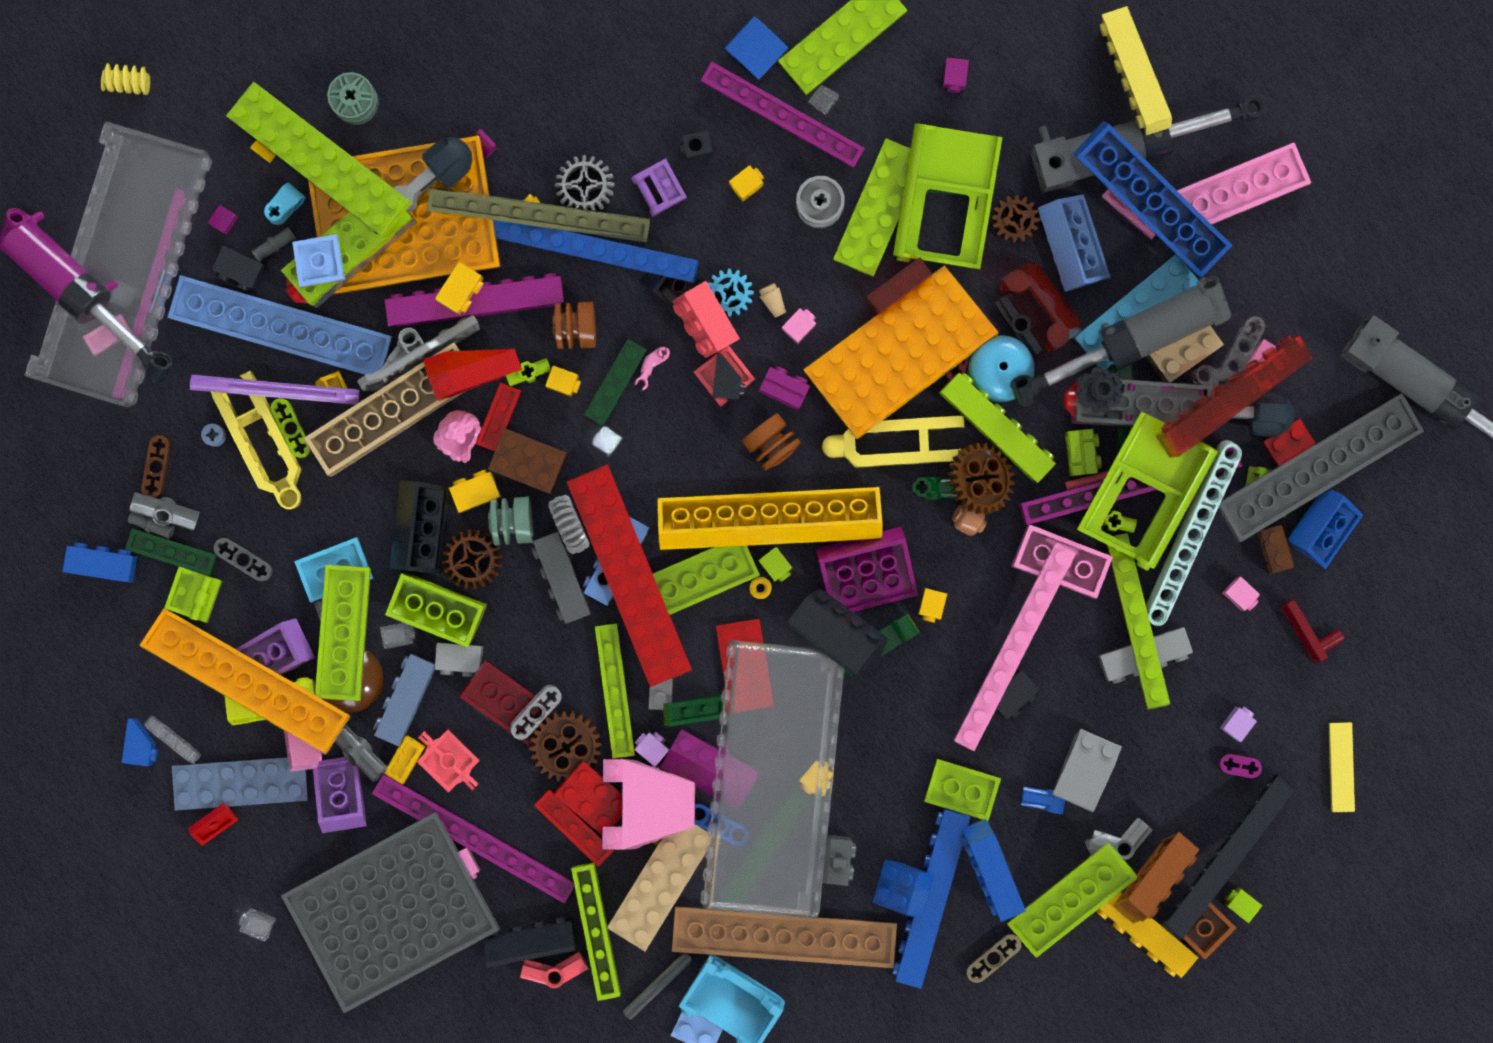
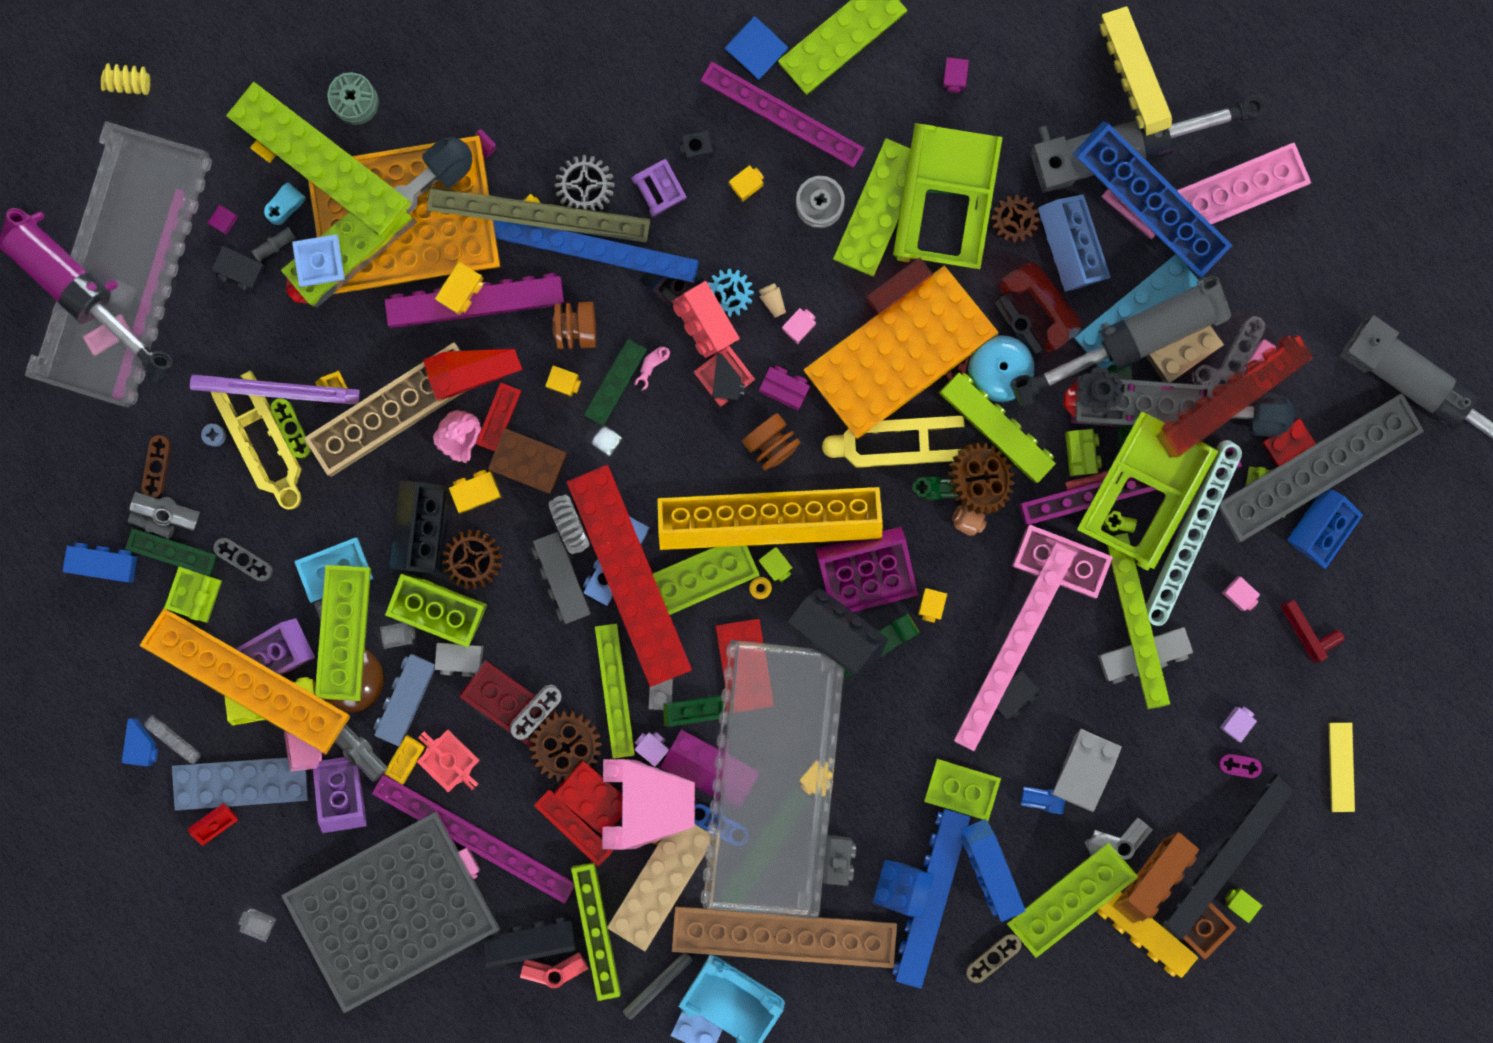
medium blue plate [168,275,393,375] -> none
light grey piece [357,315,480,391] -> none
sand green wheel [488,496,533,546] -> none
lime axle [506,358,551,386] -> none
clear slope [808,85,839,115] -> none
reddish brown brick [1257,525,1294,574] -> none

